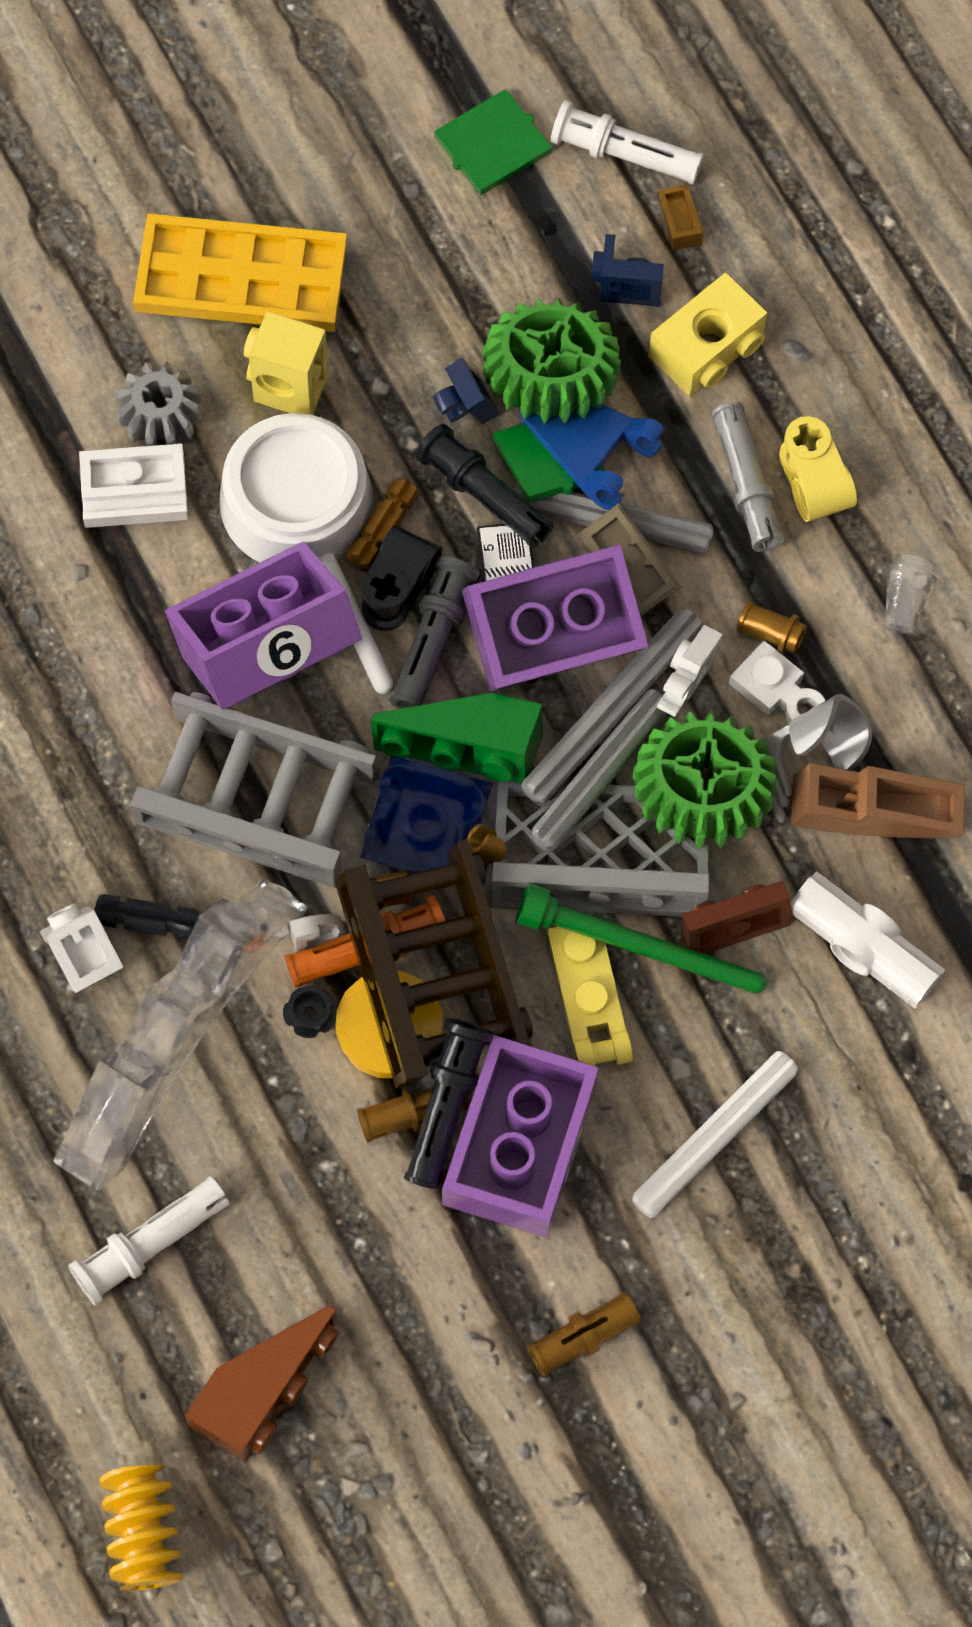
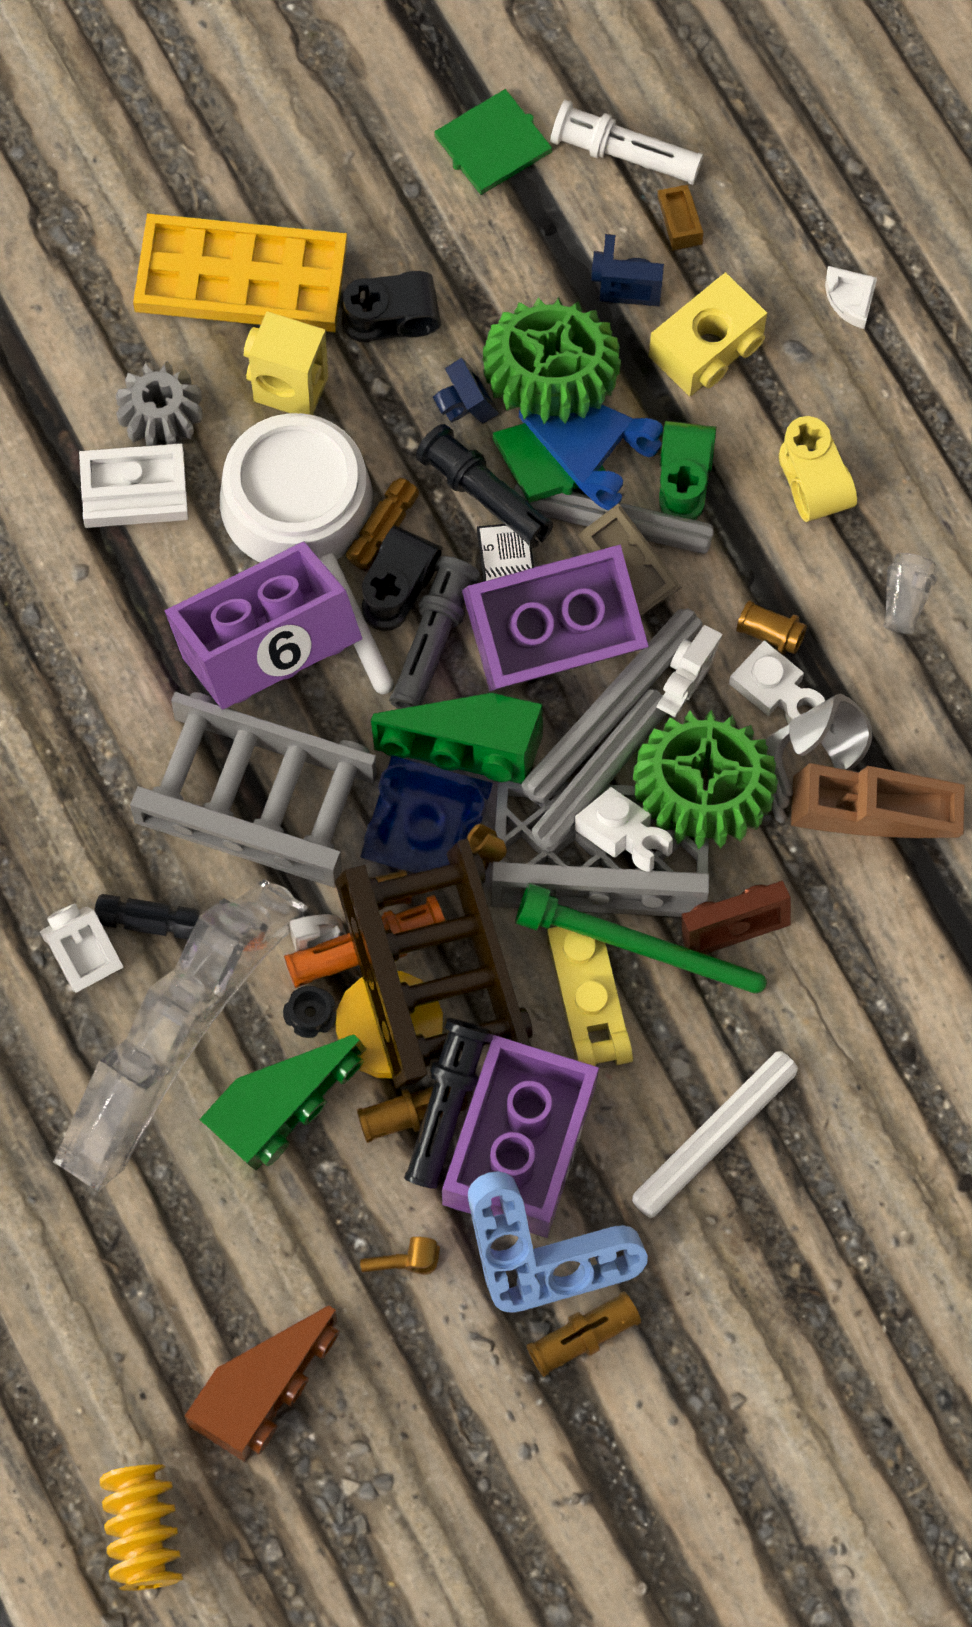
white pin [68,1176,230,1306] -> none
light grey pin [711,402,785,552] -> none
white piece [791,871,945,1009] -> none
none -> green slope [199,1034,366,1171]
none -> black piece [342,271,441,342]
none -> pearl gold hand [360,1237,440,1275]
none -> light blue beam [468,1171,648,1313]
none -> white plate [575,787,673,872]
none -> green piece [659,421,717,520]
none -> white tile [825,266,877,329]

